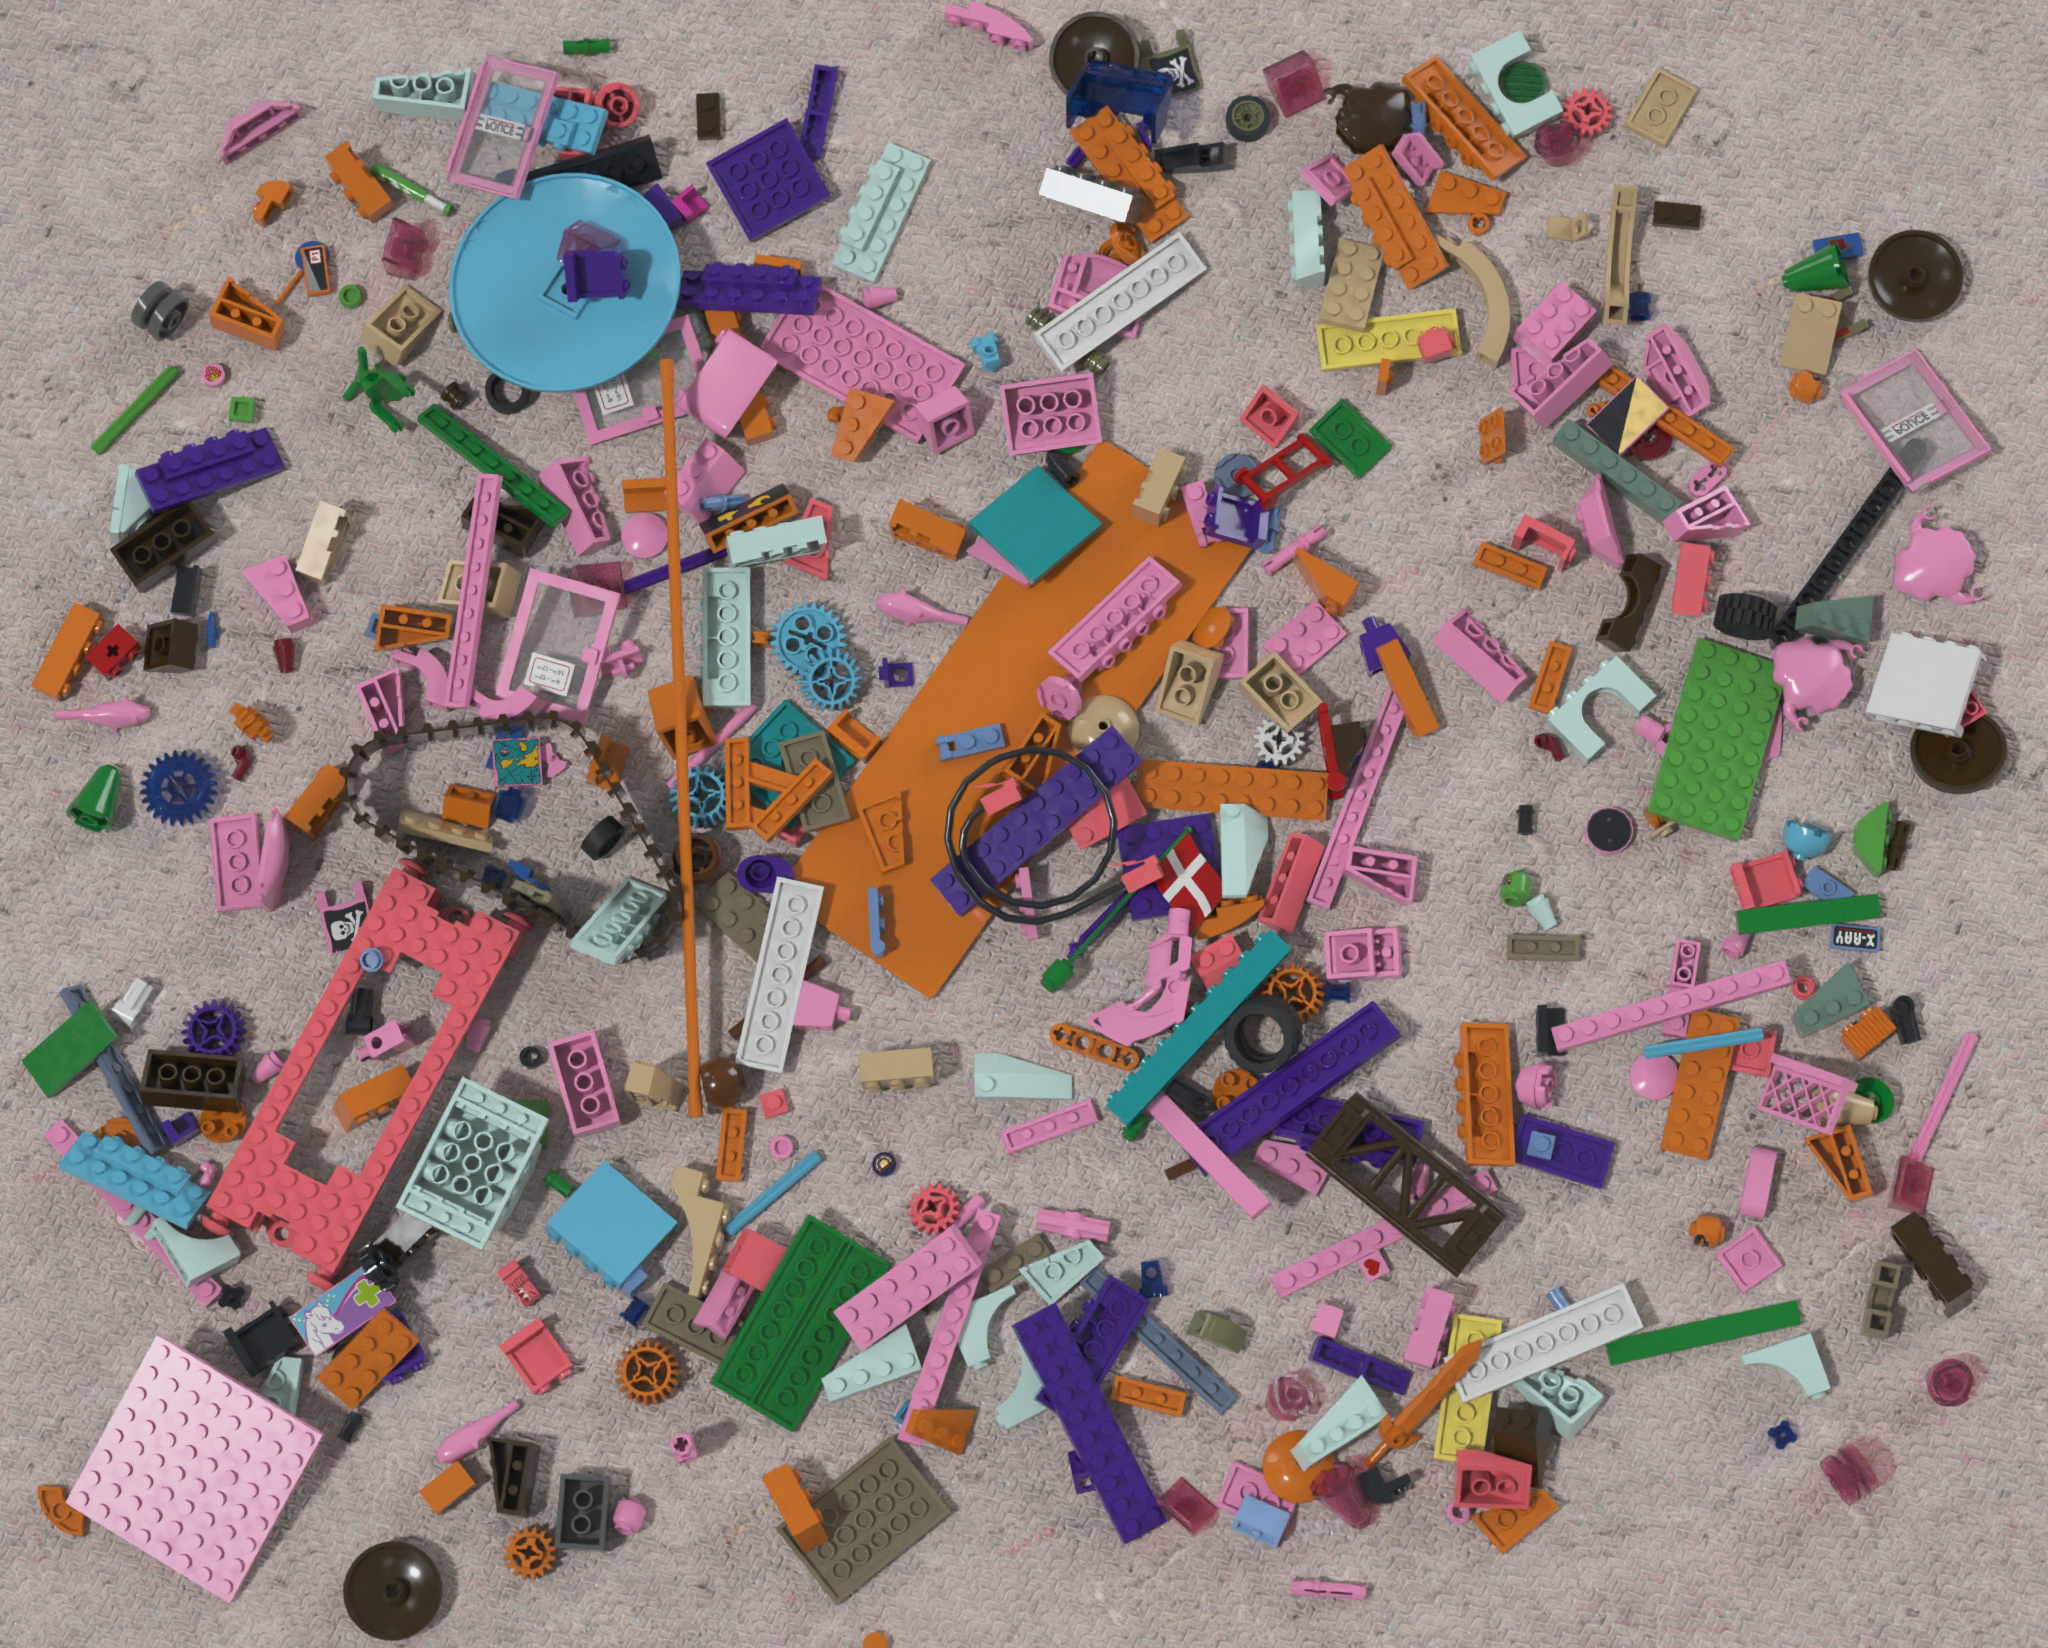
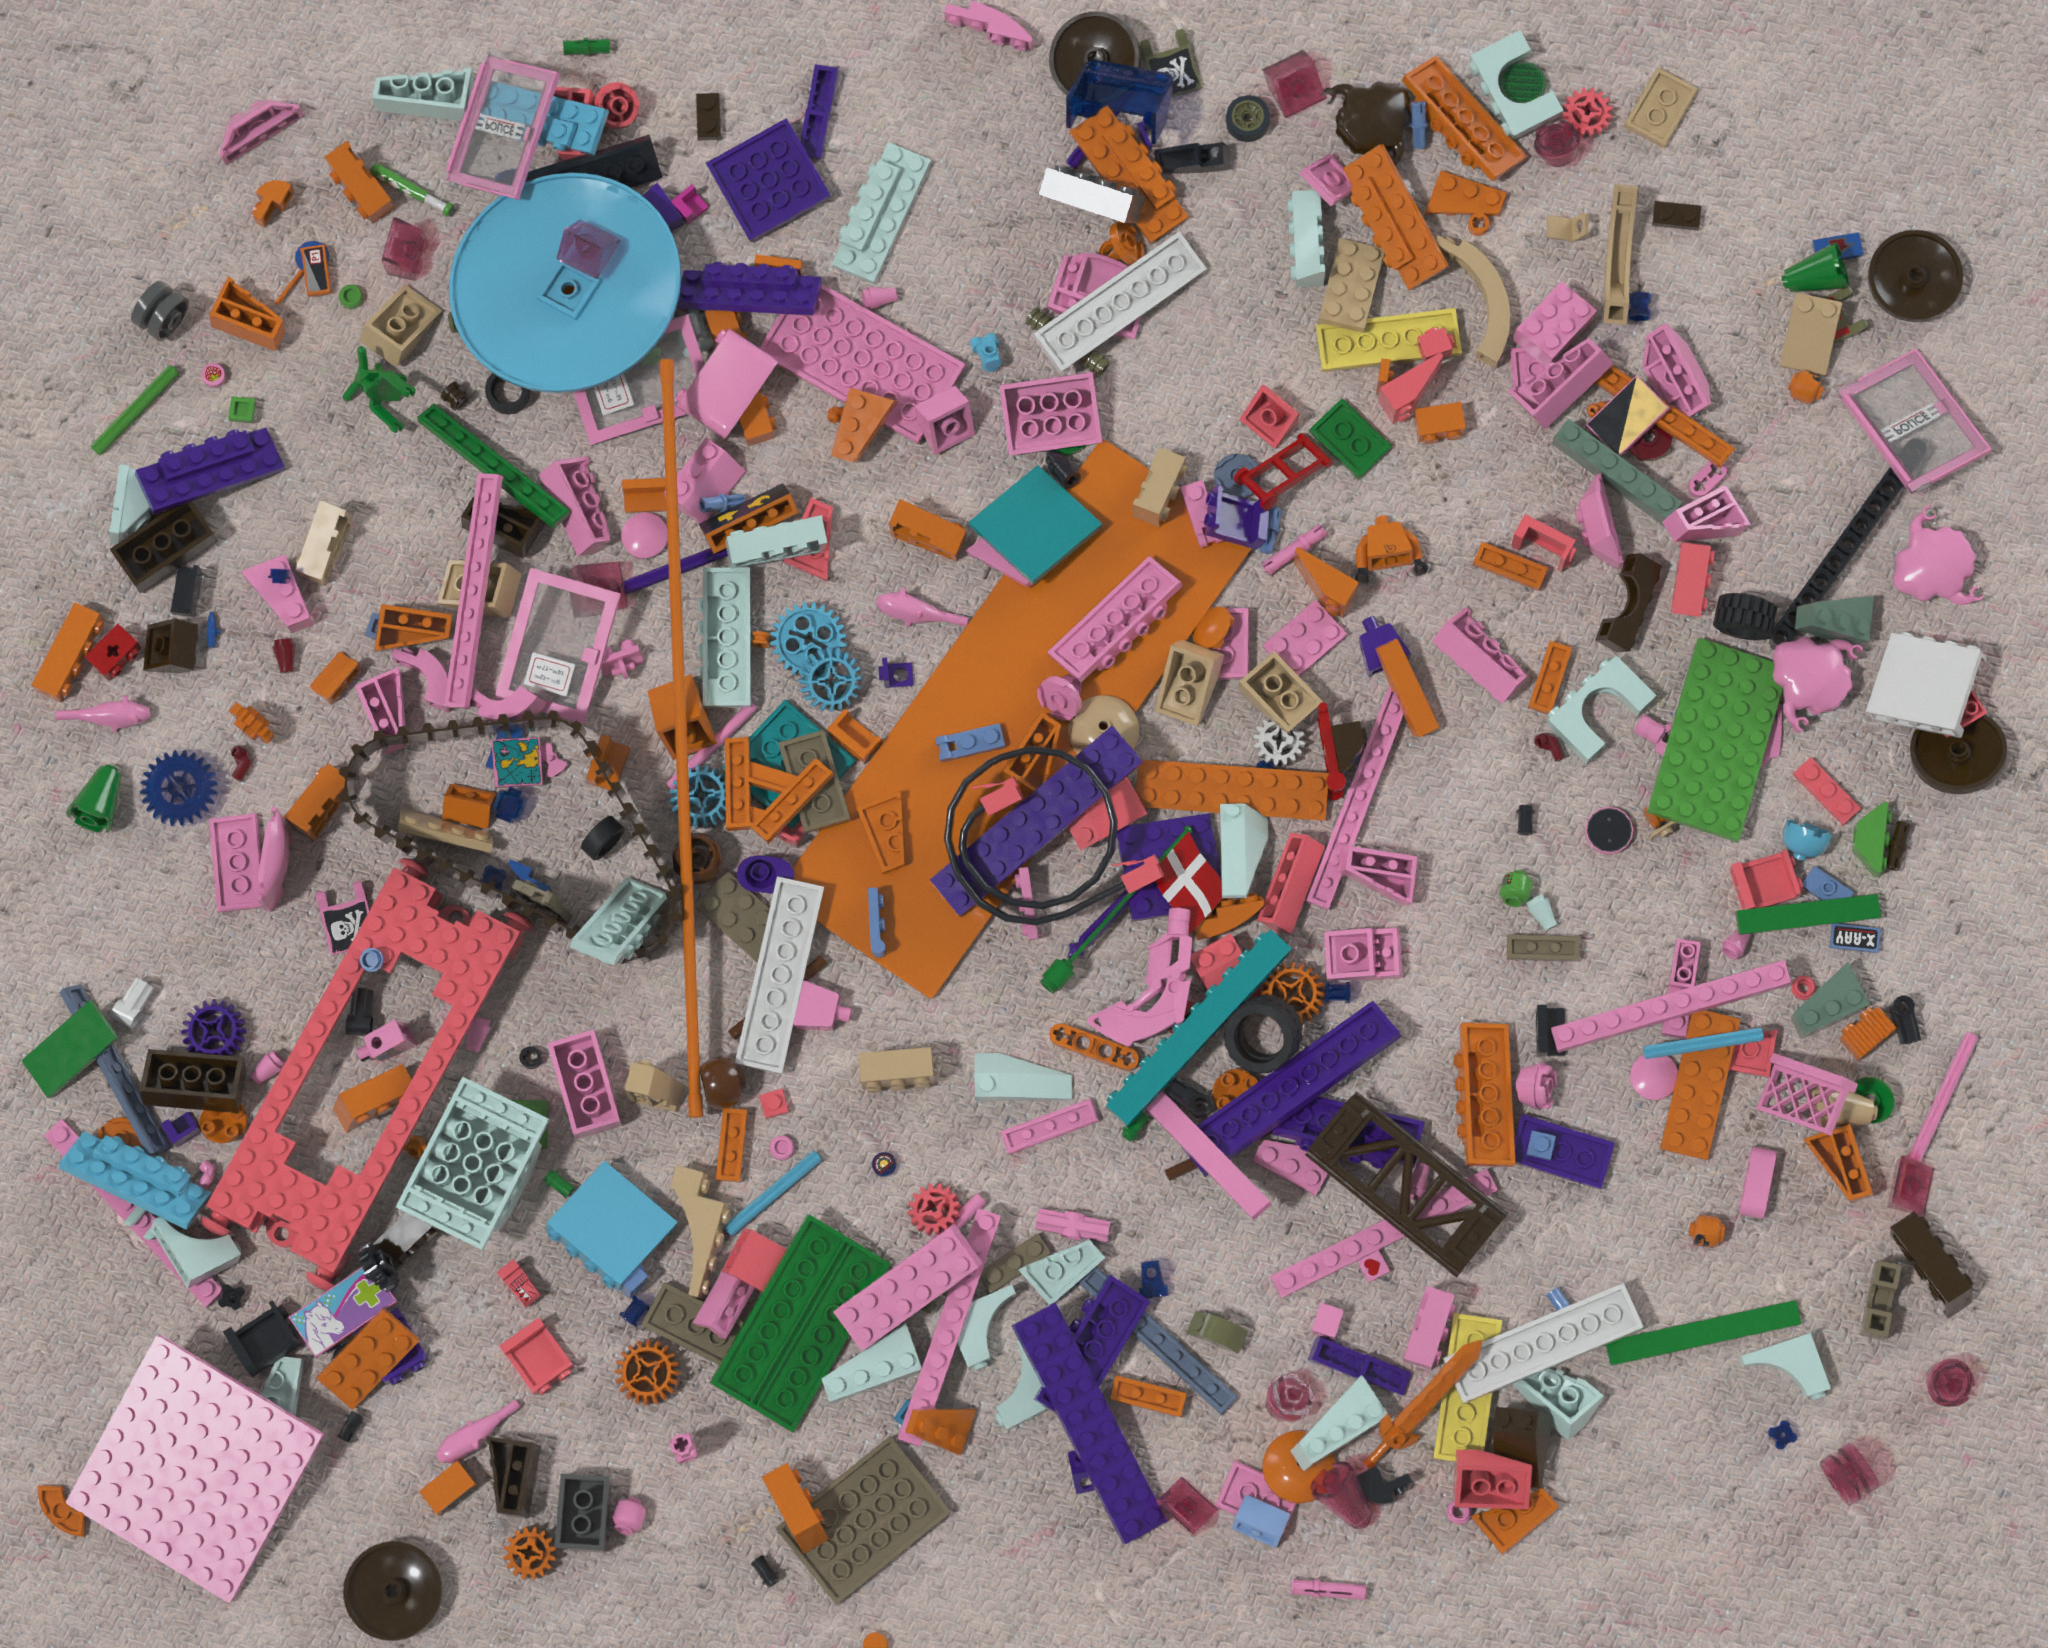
dark purple panel [563,248,630,302] -> none
bright pink bracket [1391,132,1445,187] -> none
orange hinge [1478,407,1506,465] -> none
bright pink tile [1714,1226,1783,1294] -> none
none -> clear blue plate [267,569,291,584]
none -> orange panel [310,652,362,704]
none -> orange plate [403,1135,428,1159]
none -> black pin [751,1555,780,1588]
none -> orange torso [1355,515,1428,585]
none -> coral slope [1378,352,1443,424]
none -> orange brick [1413,402,1466,444]
none -> coral plate [1793,757,1861,826]

